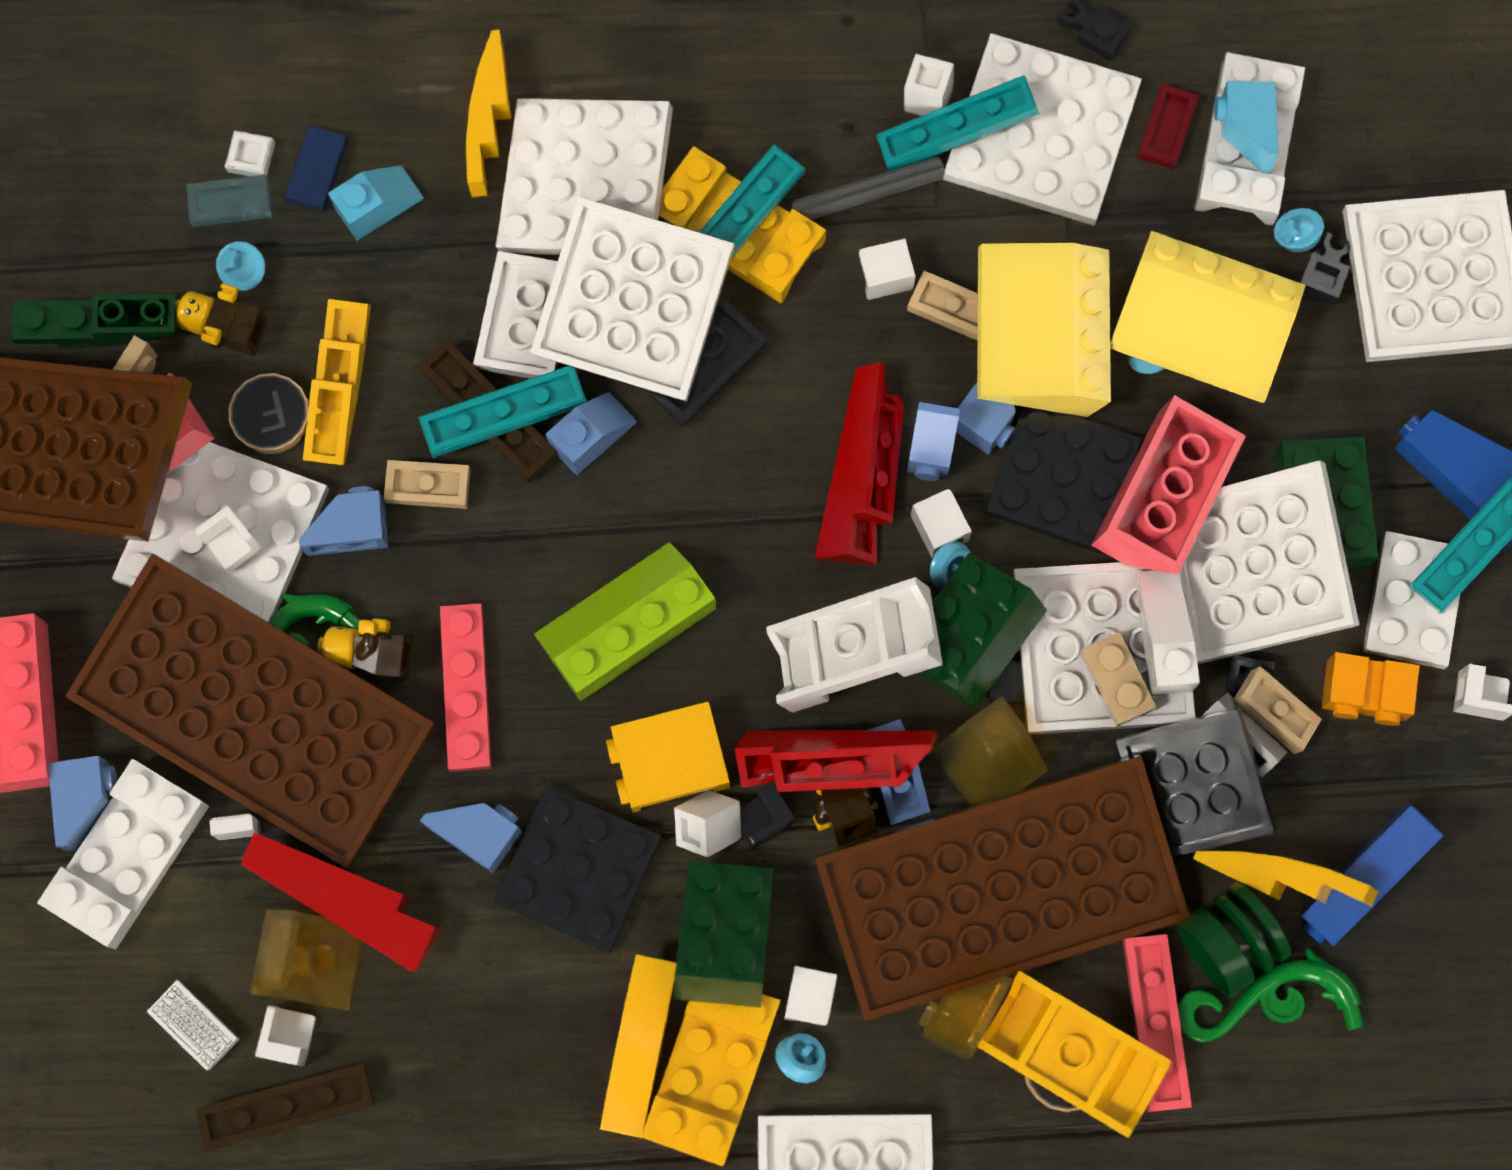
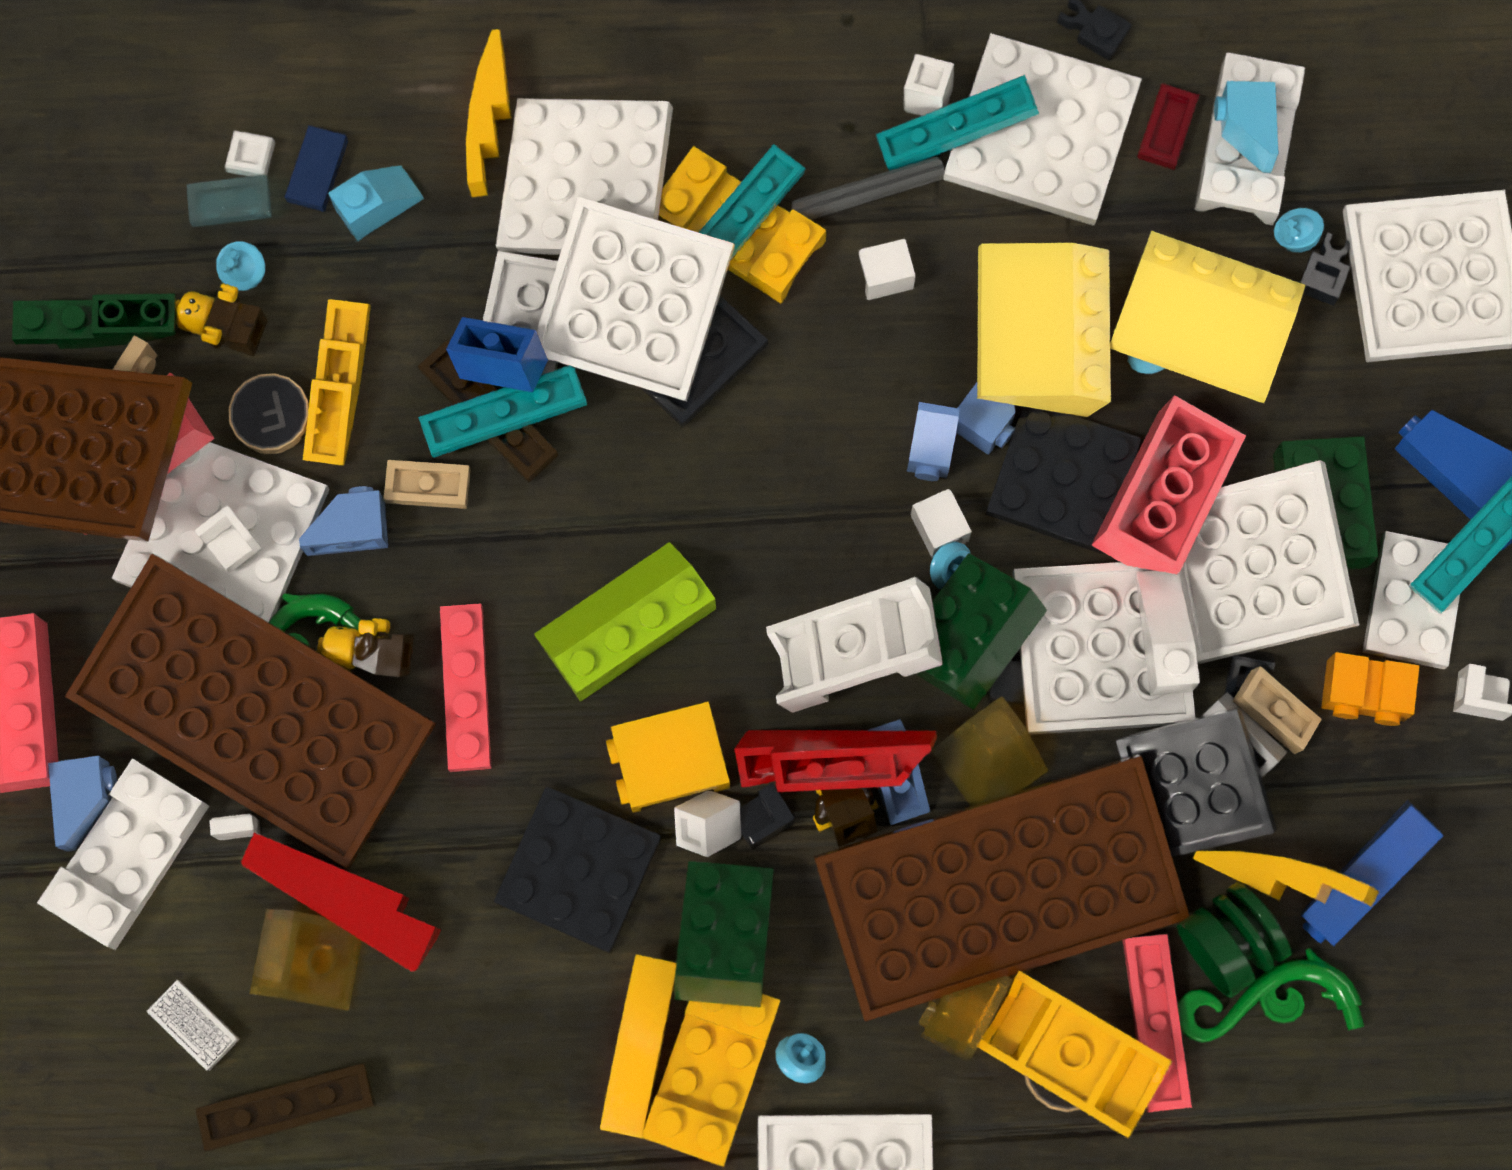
white panel [255,1005,316,1067] -> none
medium blue slope [420,803,522,873] -> none
medium blue slope [546,392,637,475] -> none
white panel [785,966,837,1026] -> none
red wedge [815,362,904,565] -> none
tan plate [907,271,978,341] -> none
tan plate [1080,632,1156,727] -> none
none -> blue brick [446,317,548,392]

